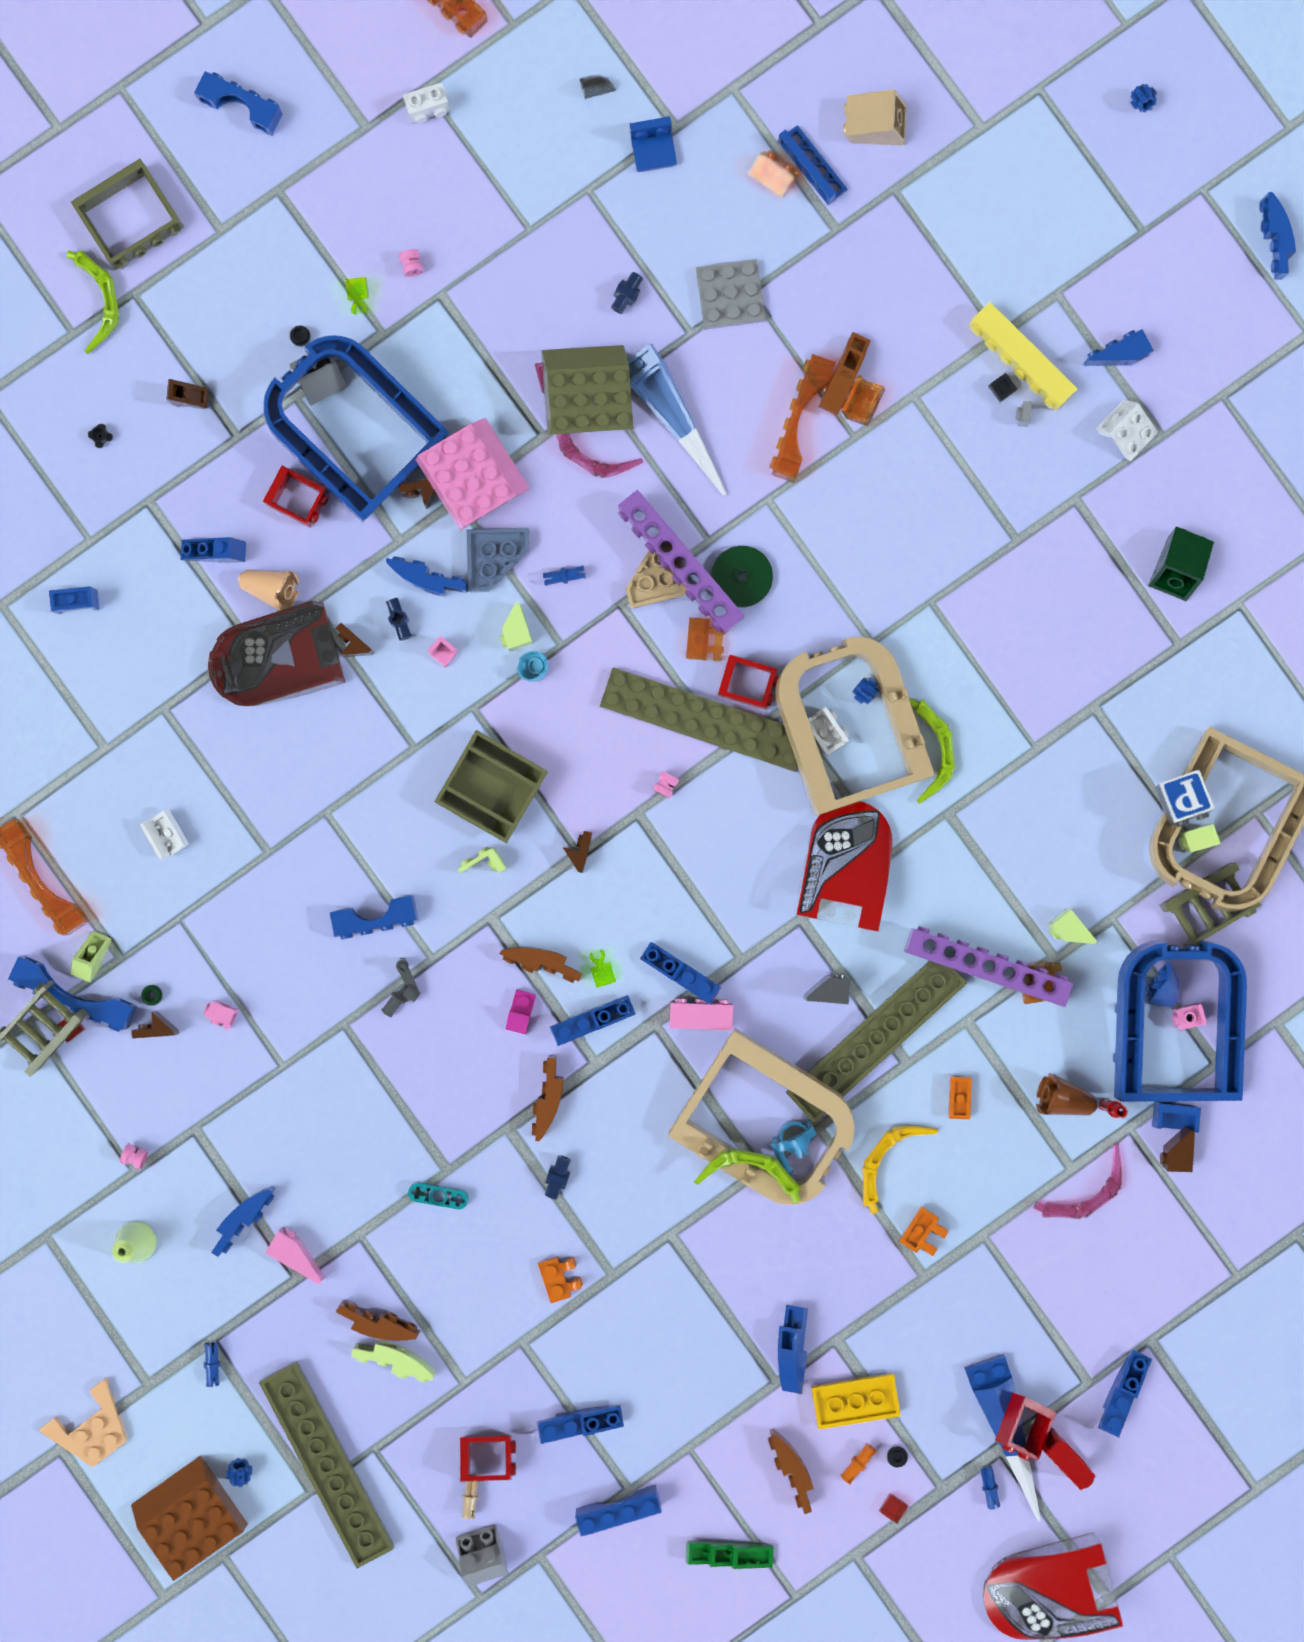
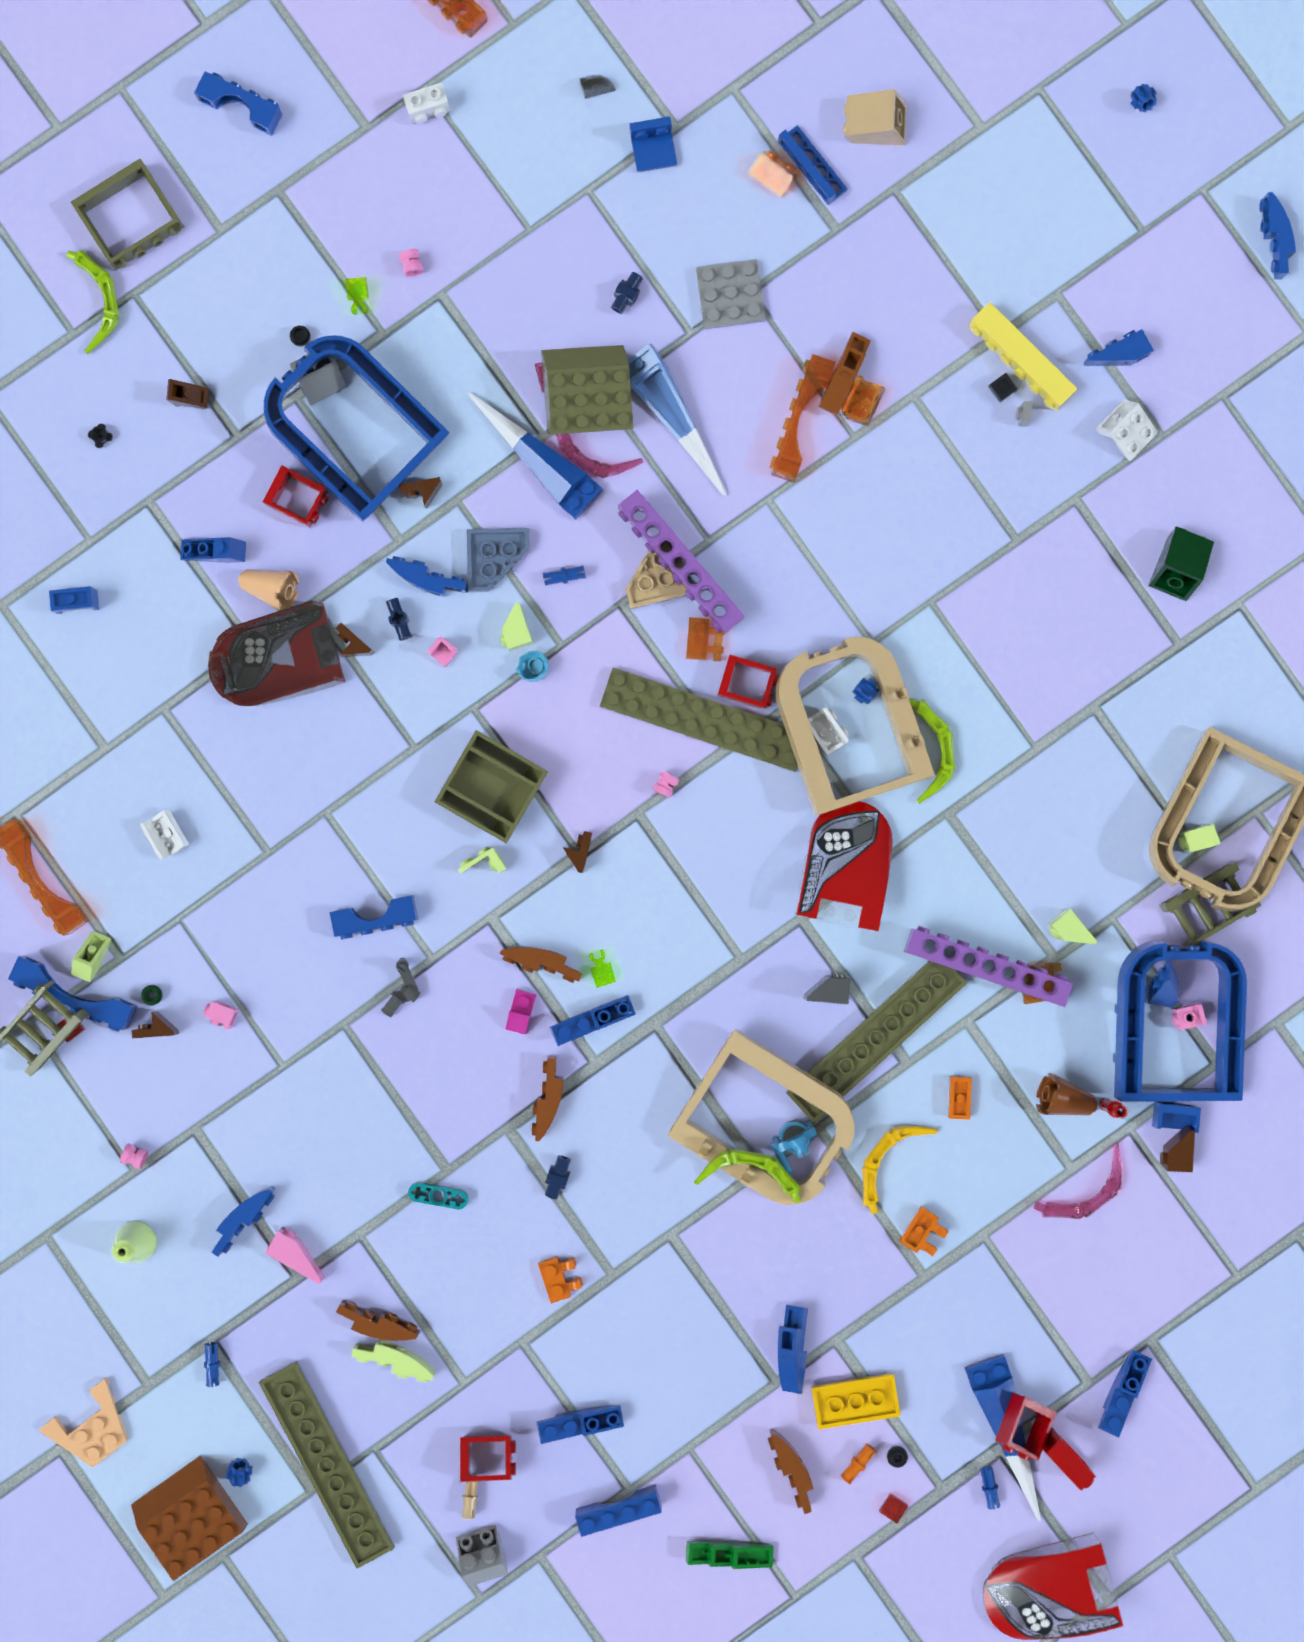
bright pink slope [416,417,530,531] -> none
blue slope [640,942,722,1005] -> none
bright pink brick [669,998,733,1030] -> none
dark green piece [711,545,773,608] -> none
piece [1154,770,1215,827] -> none
none -> blue plate [468,392,603,520]

